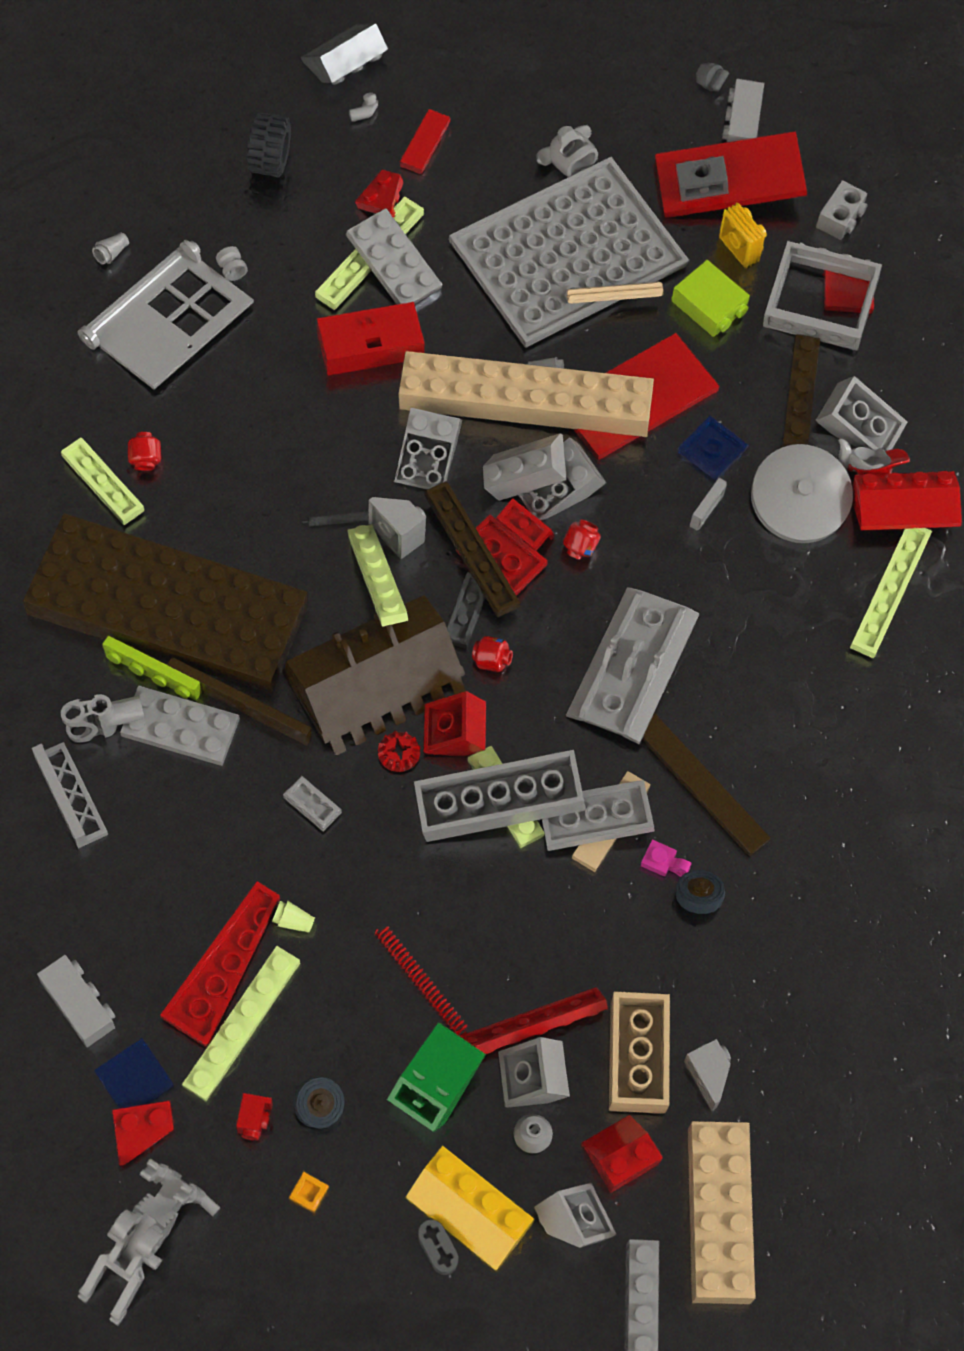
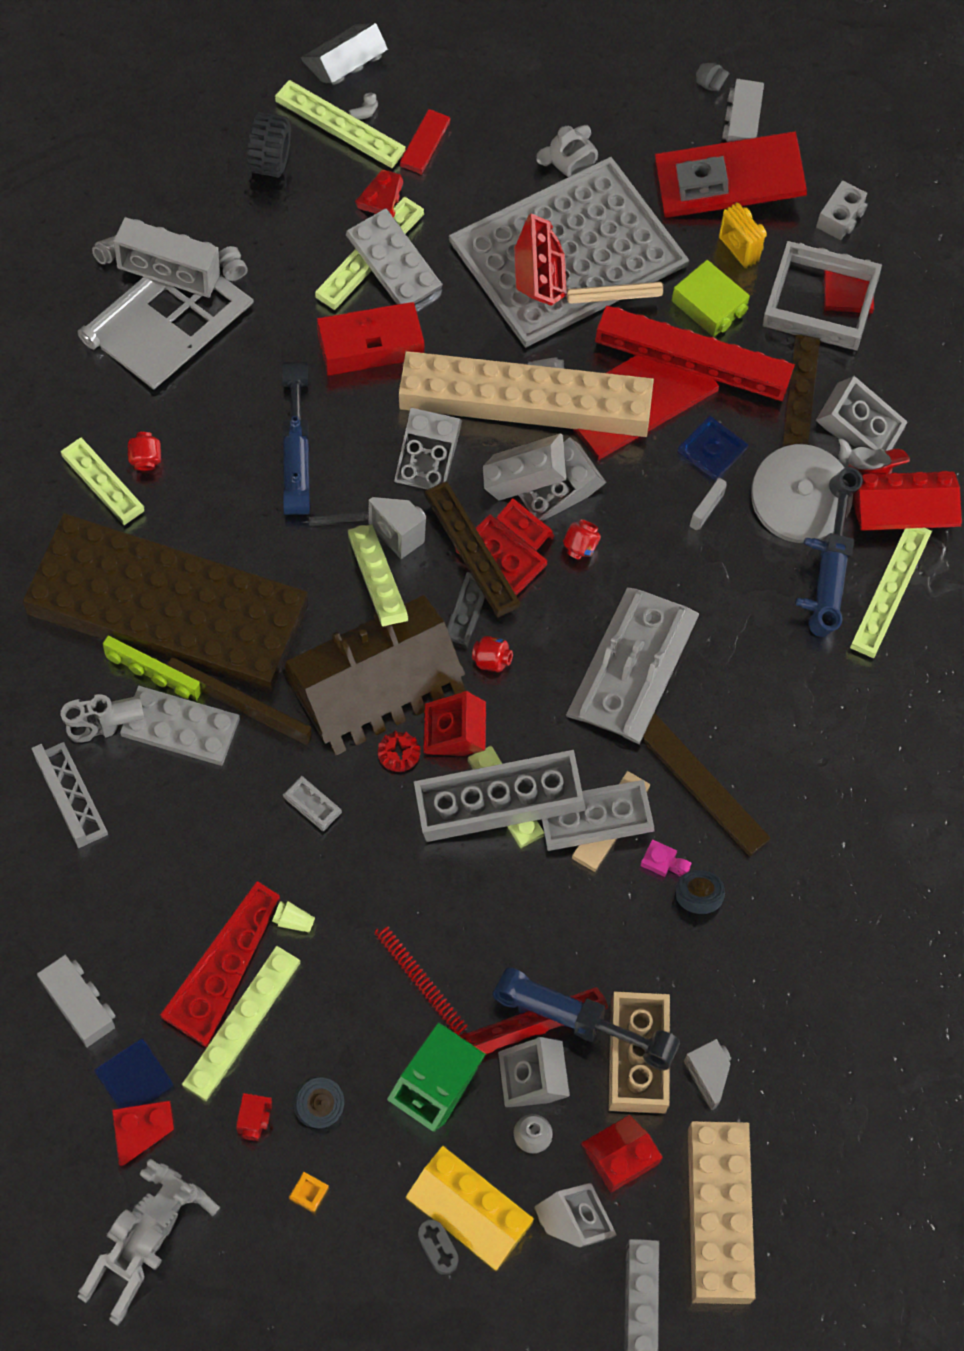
none -> light grey brick [114,217,220,298]
none -> yellowish green plate [275,80,405,168]
none -> dark blue piece [282,362,310,515]
none -> piece [492,968,680,1071]
none -> red wedge [514,214,567,306]
none -> red brick [595,305,795,401]
none -> dark blue piece [795,467,862,637]

